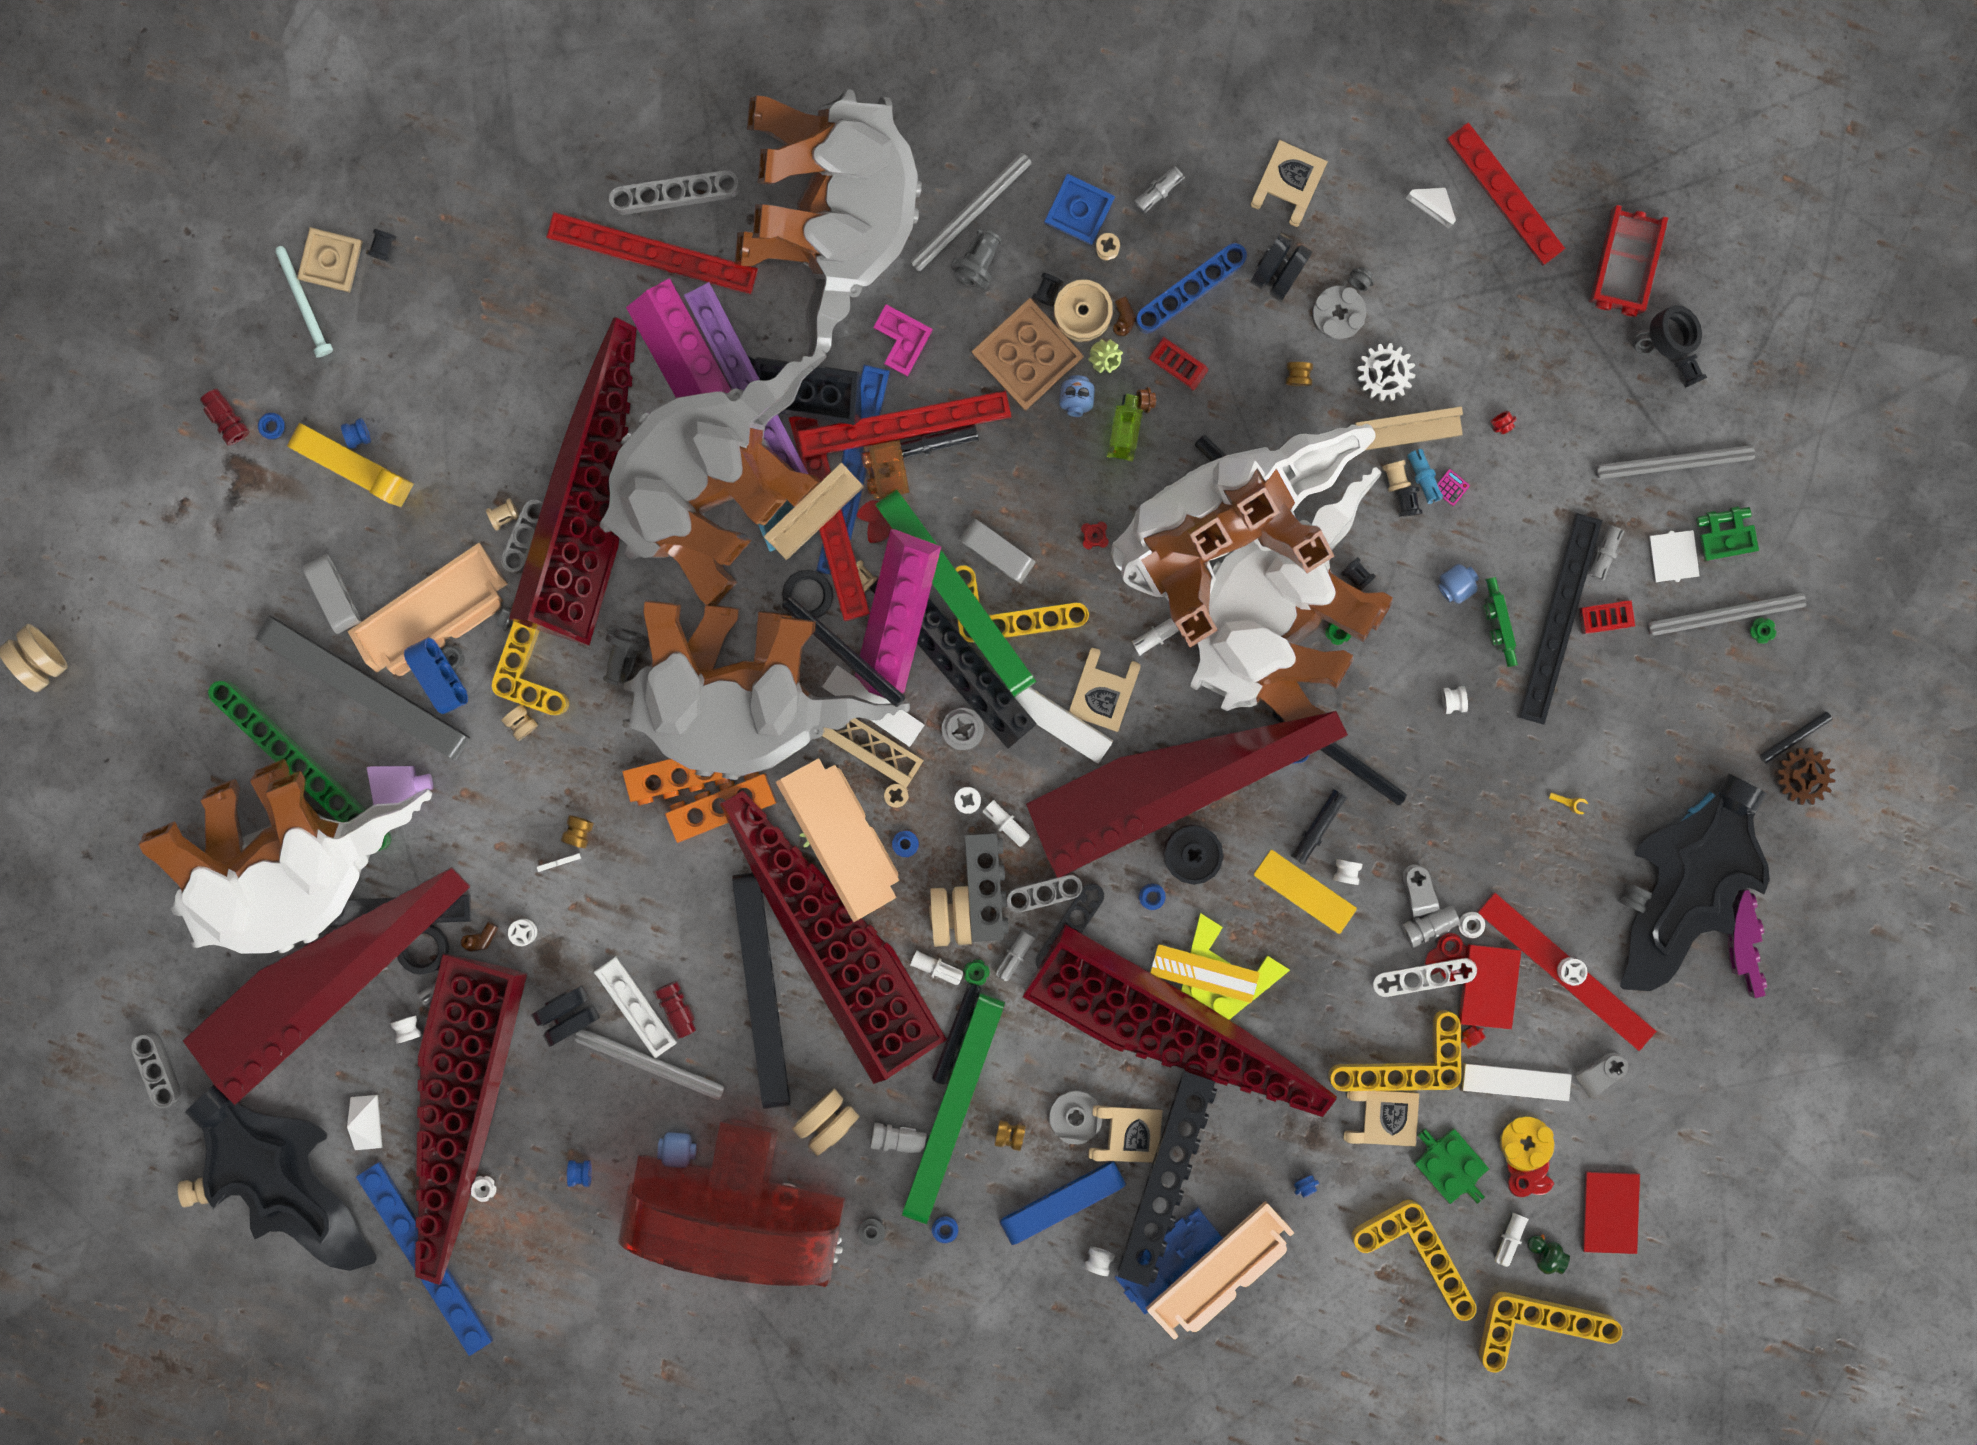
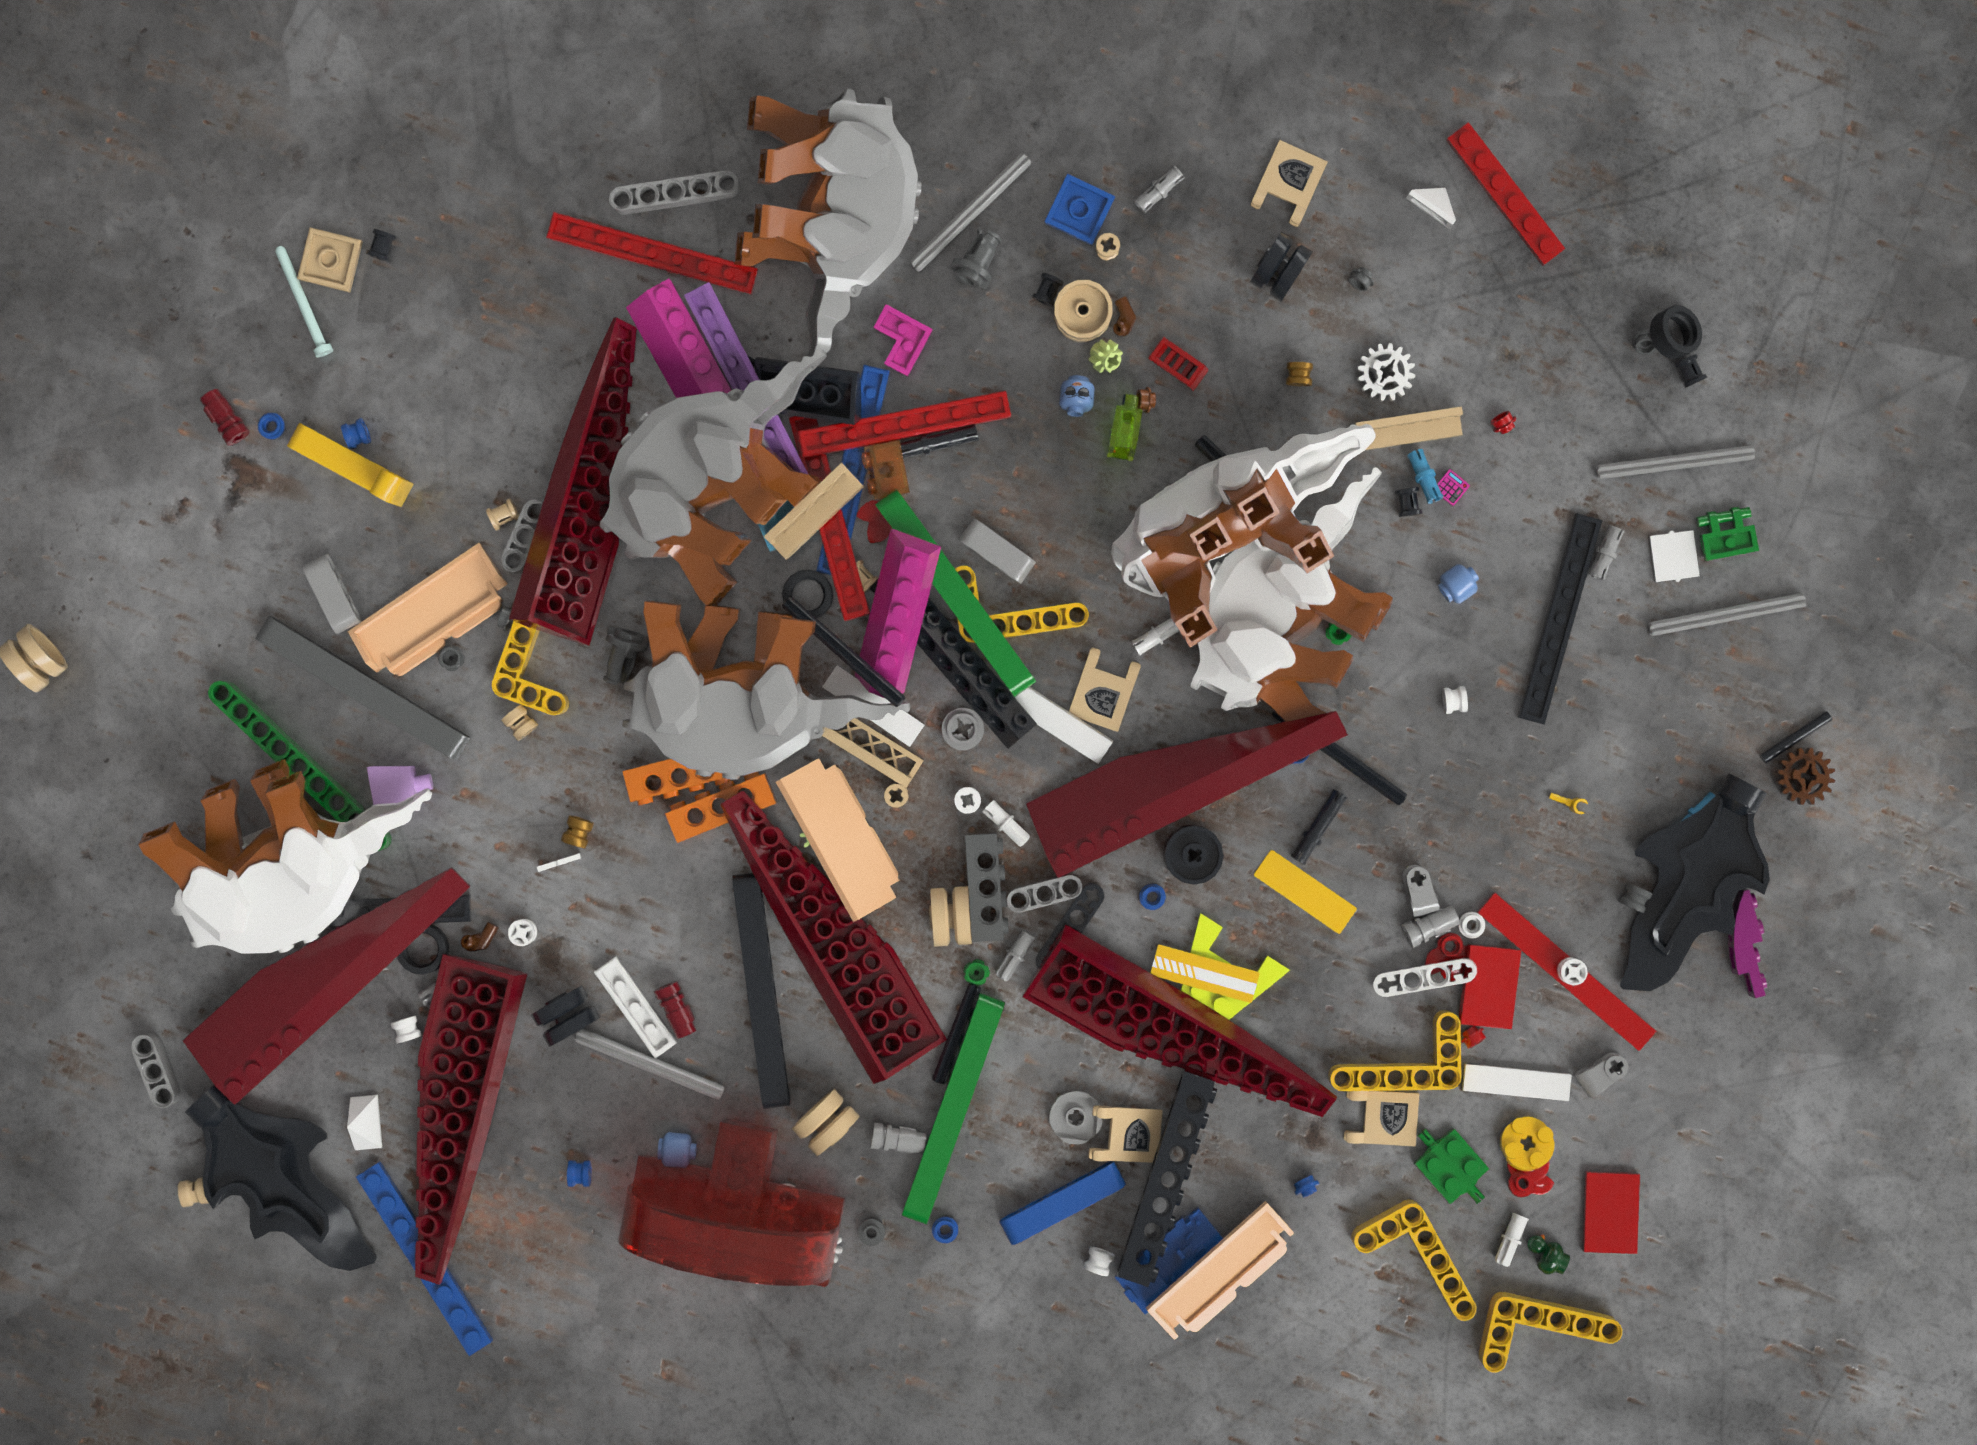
blue beam [404,637,468,714] -> none
white plate [471,1176,496,1202] -> none
blue plate [892,831,919,857] -> none
white axle [910,950,963,985] -> none
medium nougat plate [971,298,1084,411] -> none
pearl gold wheel [994,1120,1026,1151] -> none
red plate [1081,521,1109,549] -> none
blue beam [1136,243,1247,334] -> none
light grey plate [1312,286,1366,340] -> none
white wheel [1333,859,1363,885] -> none
black bush [1341,557,1376,591] -> none
tan bush [1382,460,1412,492] -> none
green plate [1482,577,1518,667] -> none
red slope [1578,600,1635,634] -> none
door [1589,205,1669,317] -> none
green plate [1750,618,1777,644] -> none

